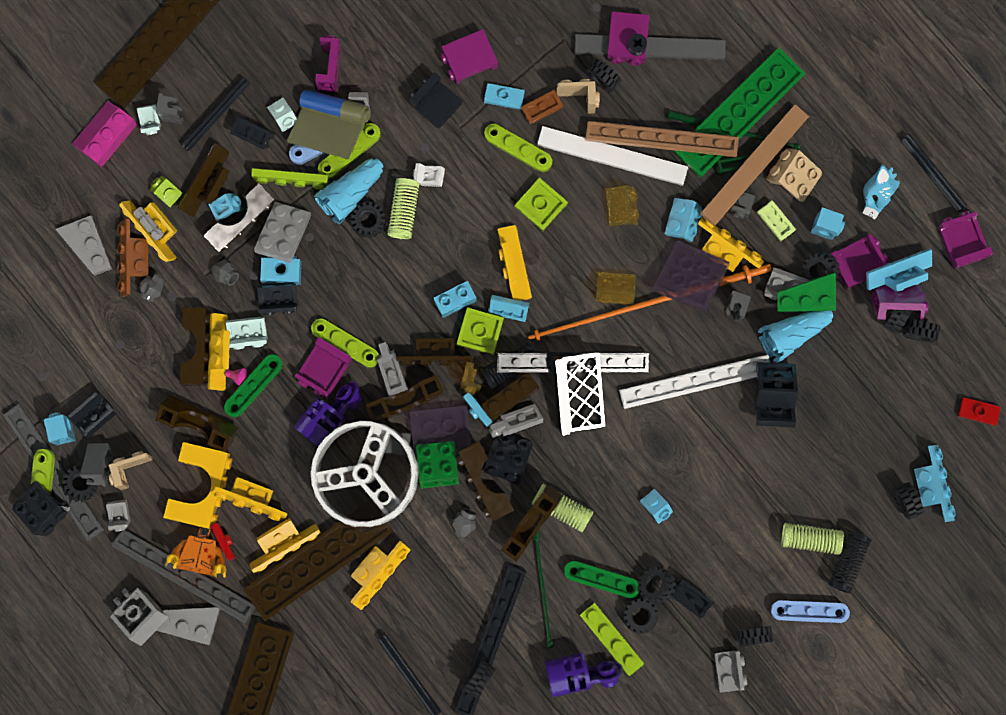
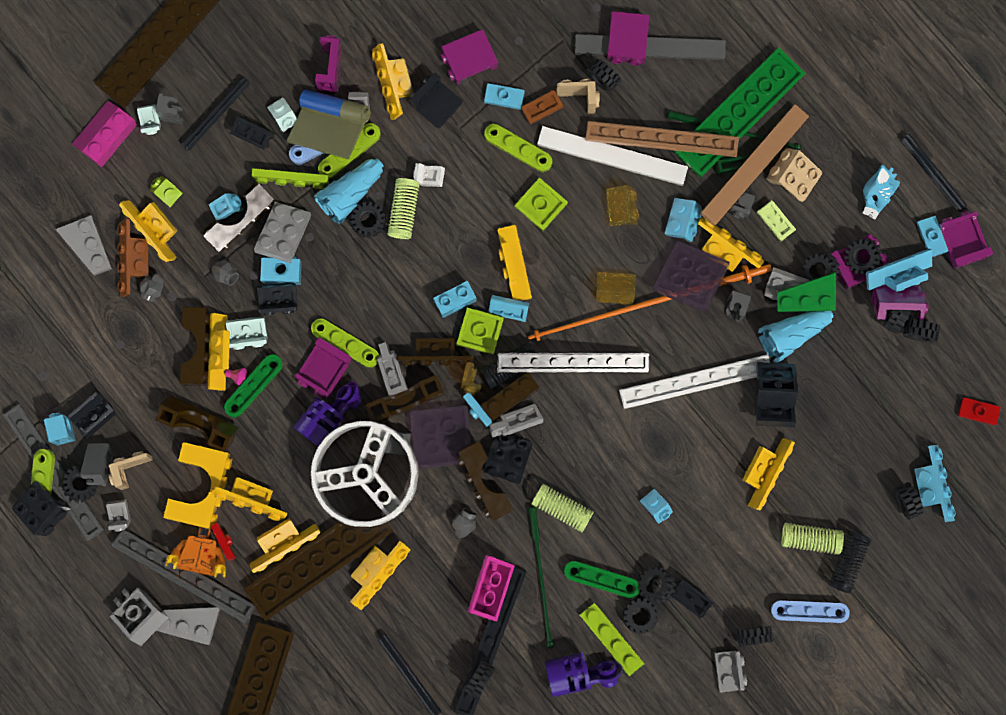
light grey axle [133,207,164,241] -> none
dark brown bracket [178,143,230,217] -> none
green bracket [416,441,459,489] -> none
dark brown arch [500,484,563,562] -> none
fence [551,351,605,435] -> none
black wheel [627,34,647,56] -> none
medium azure brick [810,208,845,240] -> none
none -> yellow bracket [372,43,413,120]
none -> dark pink slope [468,555,515,622]
none -> yellow bracket [742,438,795,510]
none -> black tyre [845,239,883,274]
none -> medium azure plate [917,216,948,257]

